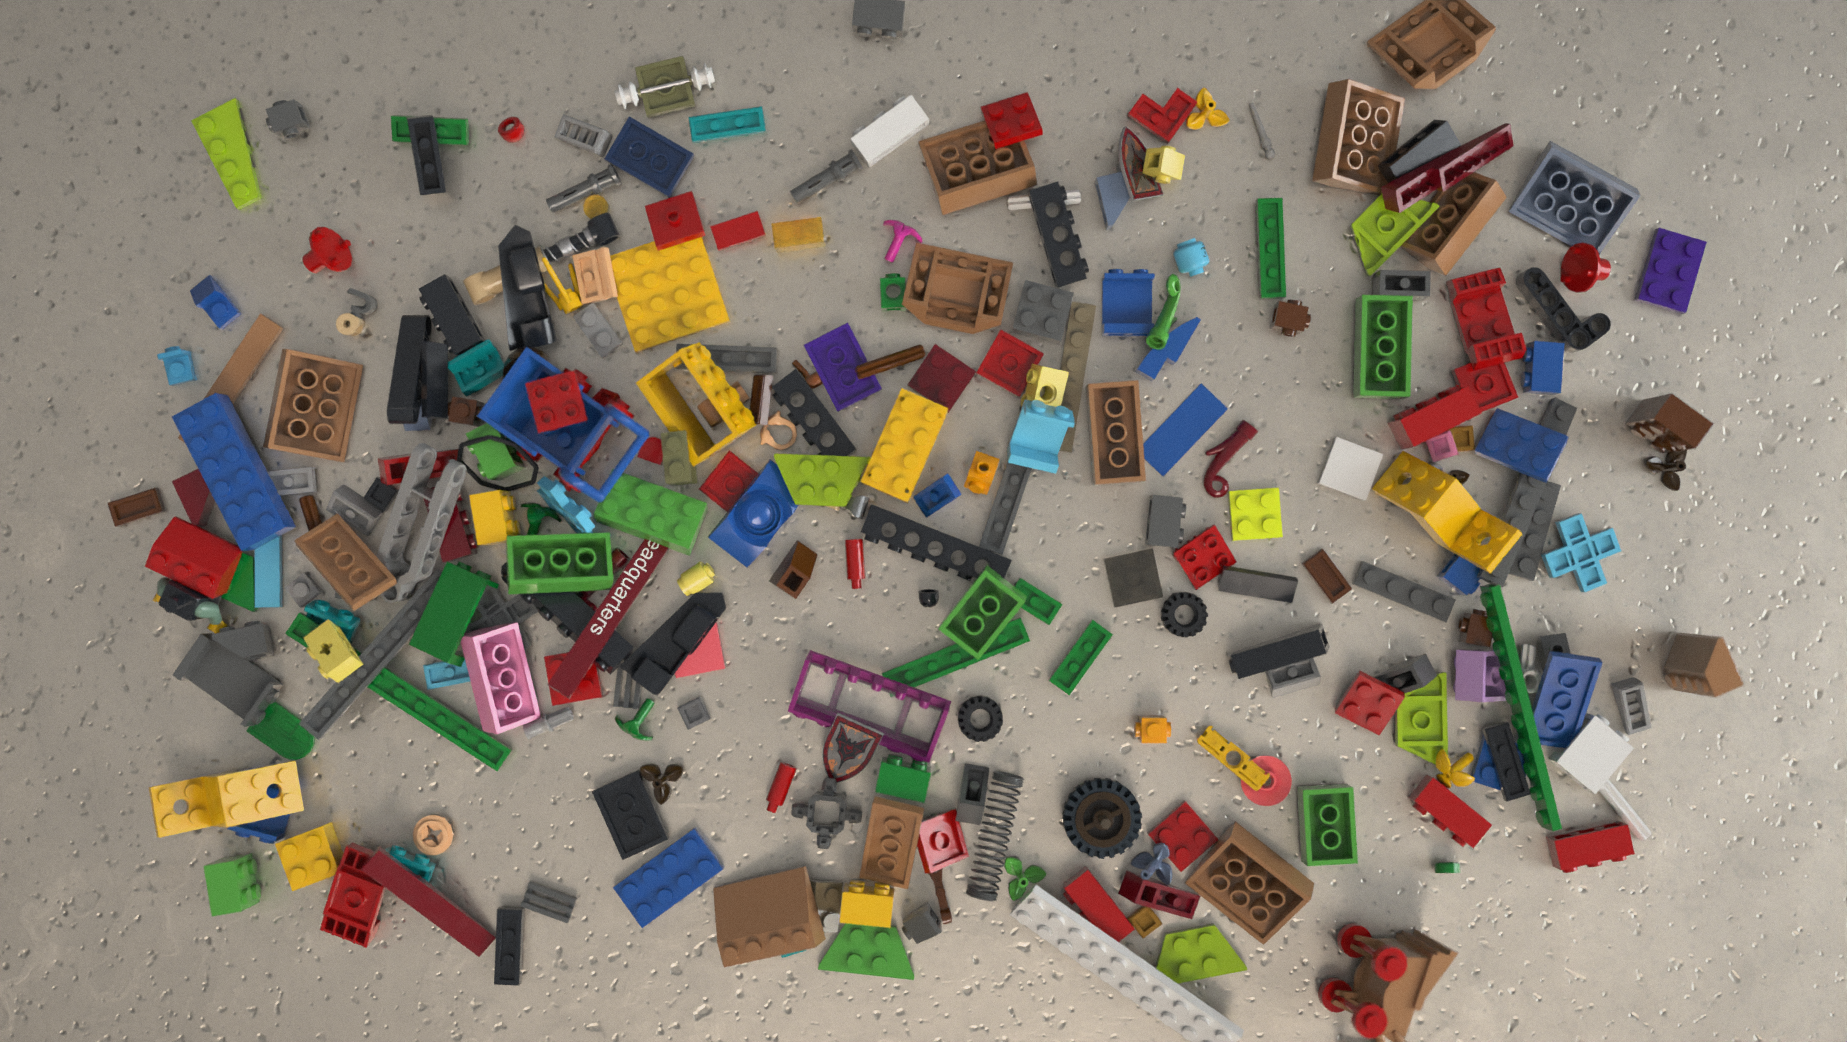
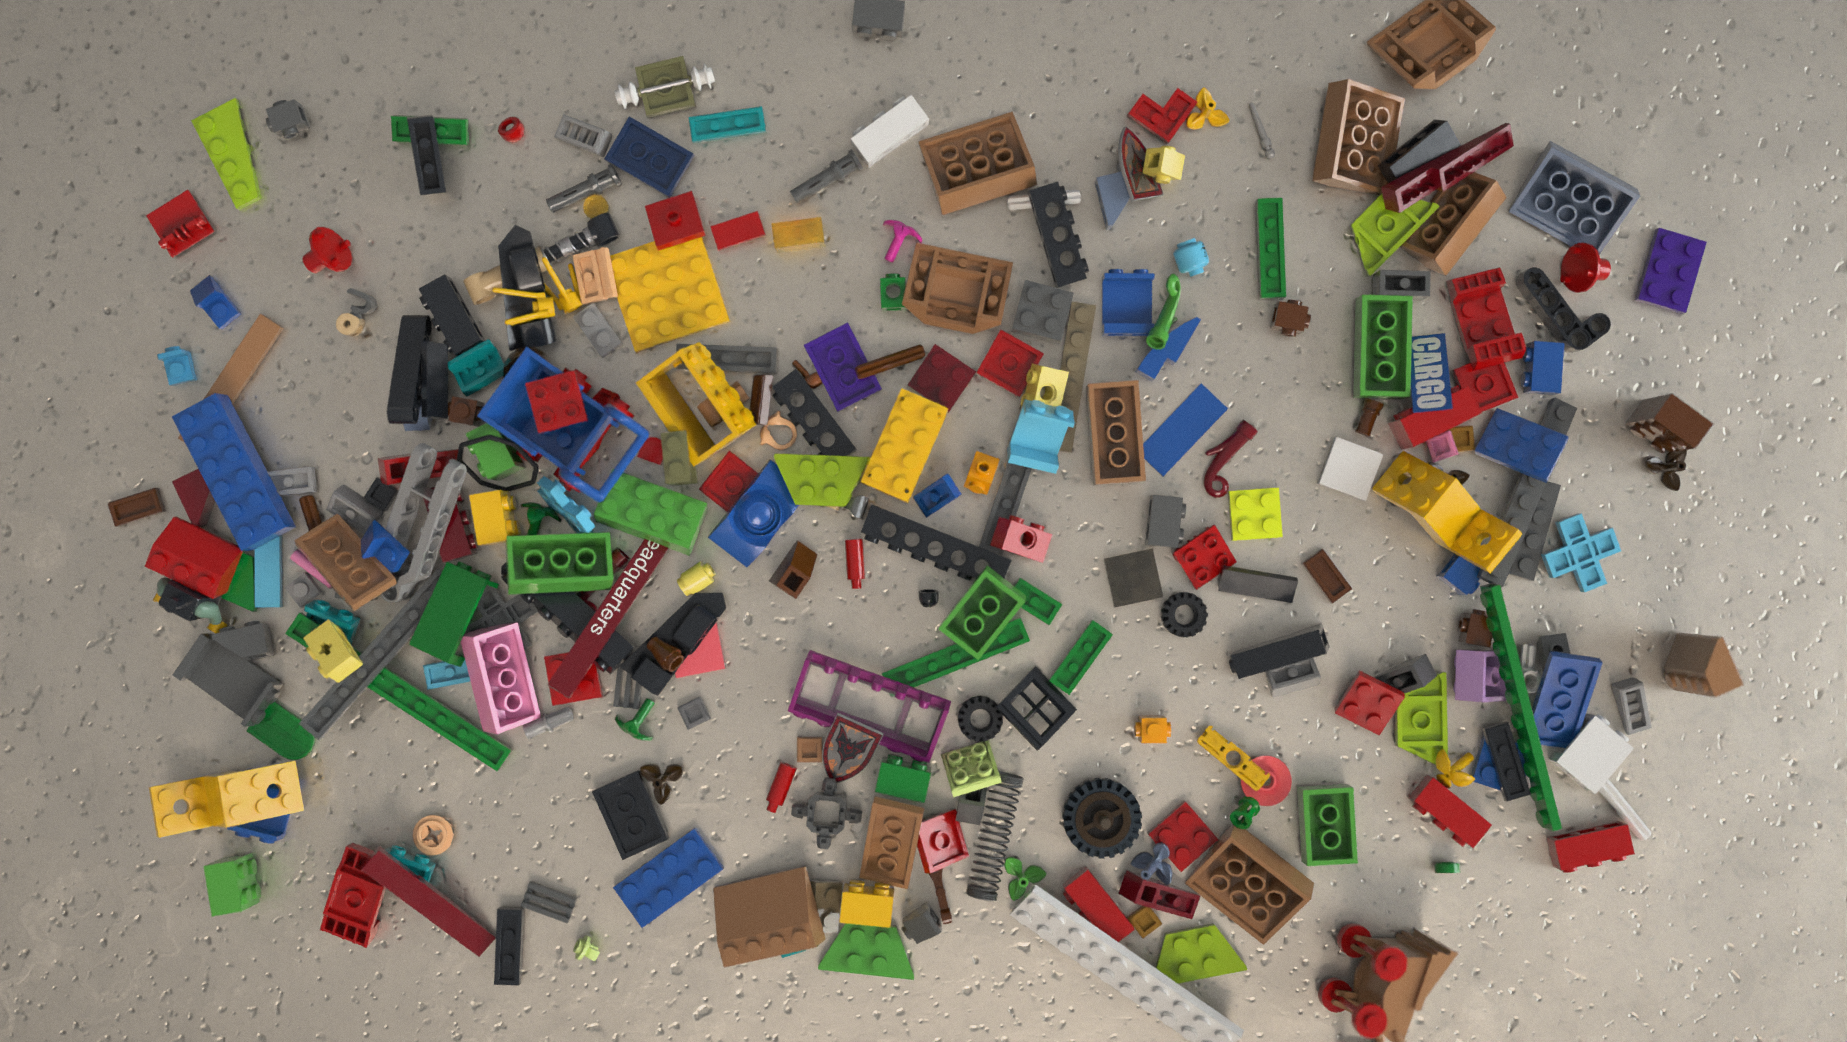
medium nougat slope [263,349,363,462] -> none
yellow brick [275,822,343,891] -> none
red plate [980,92,1043,149] -> none
dark grey plate [1352,561,1456,623] -> none
none -> red hinge [146,190,215,258]
none -> bright pink piece [290,549,333,589]
none -> blue slope [361,520,410,573]
none -> yellow plant [492,287,555,326]
none -> yellowish green plate [573,935,600,961]
none -> reddish brown cone [647,637,684,672]
none -> medium nougat tile [797,737,823,762]
none -> yellowish green tile [941,740,1002,797]
none -> brick [990,515,1053,563]
none -> black piece [996,666,1077,751]
none -> green bush [1230,796,1260,829]
none -> reddish brown pin [1355,398,1384,437]
none -> sticker [1411,333,1453,413]

